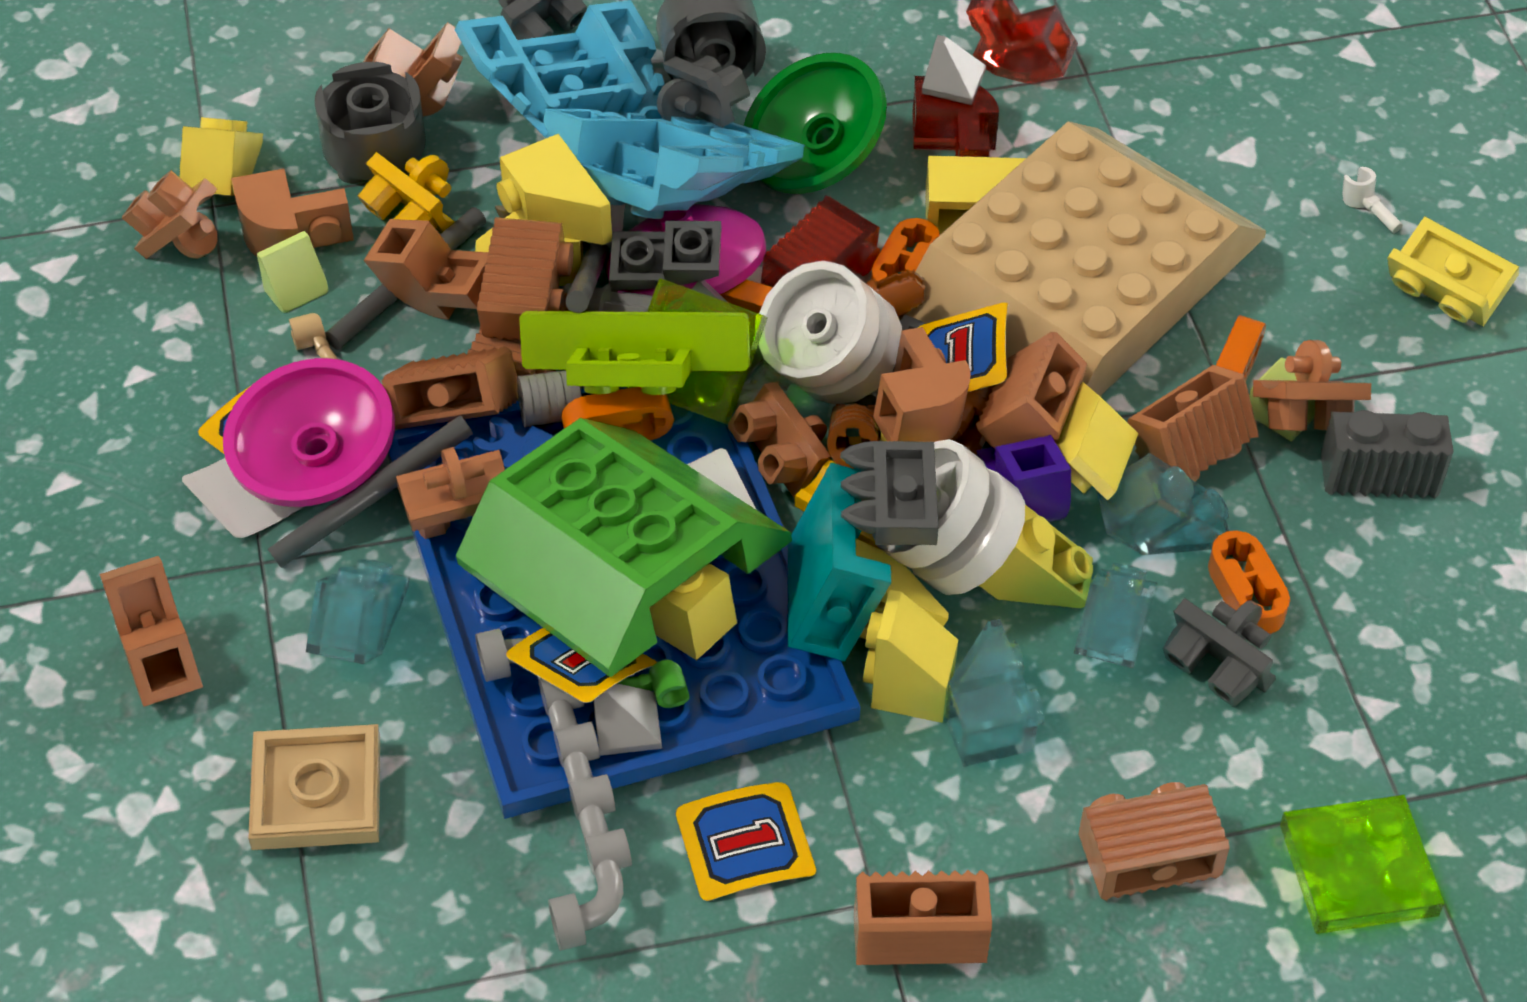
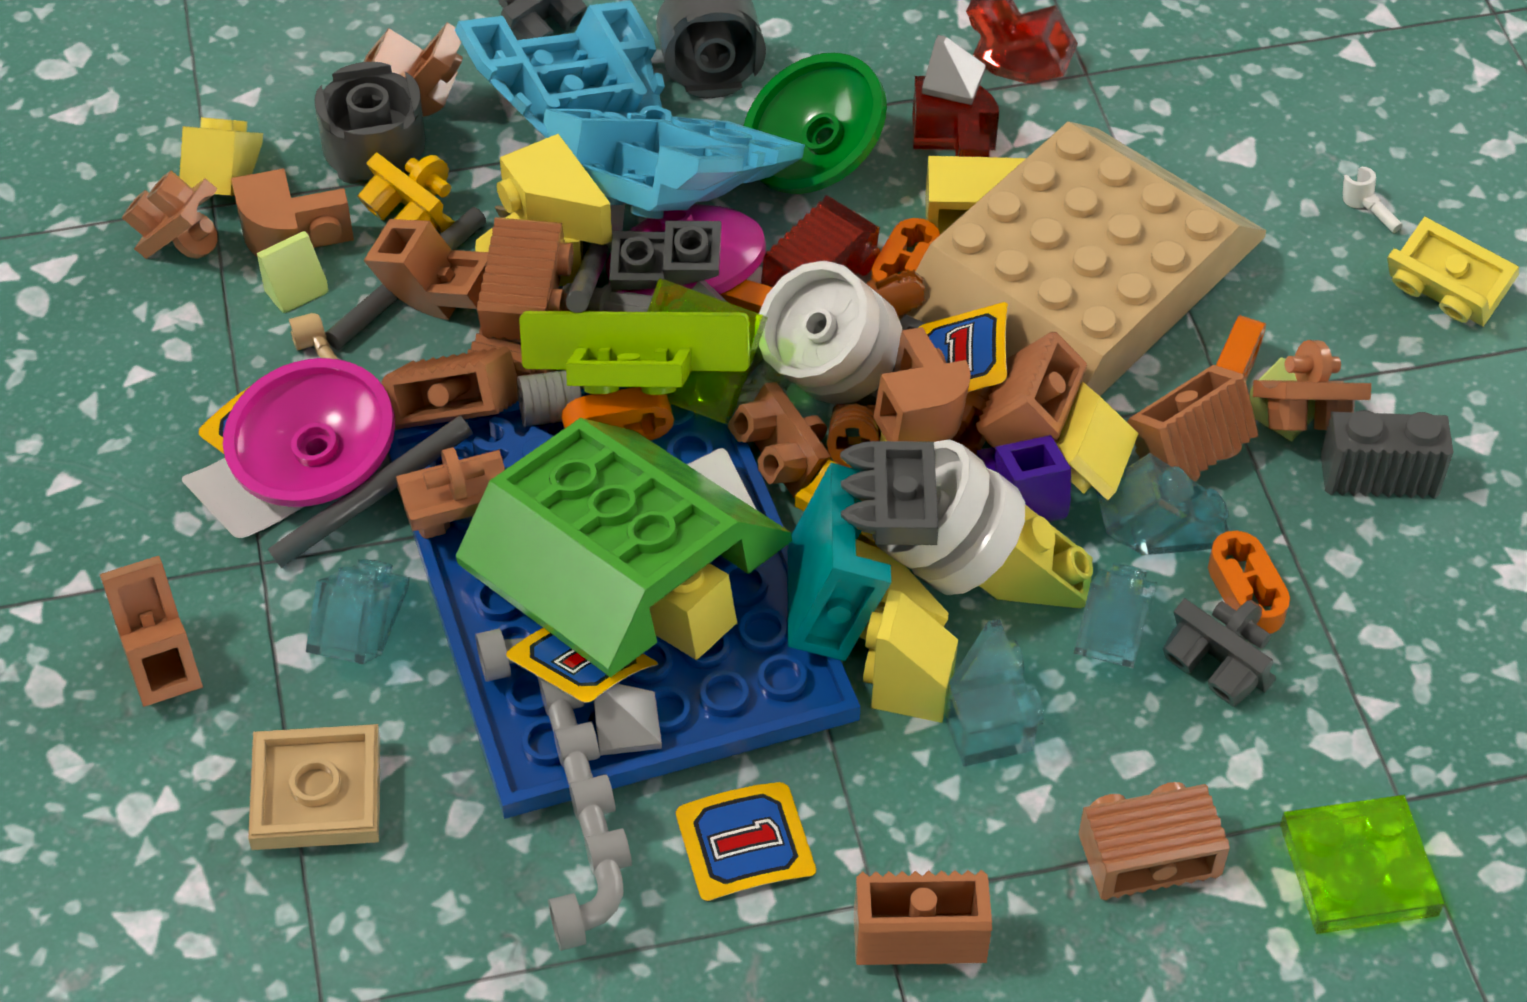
bright green hand [617,660,689,708] -> none
dark grey hips [657,55,750,128] -> none

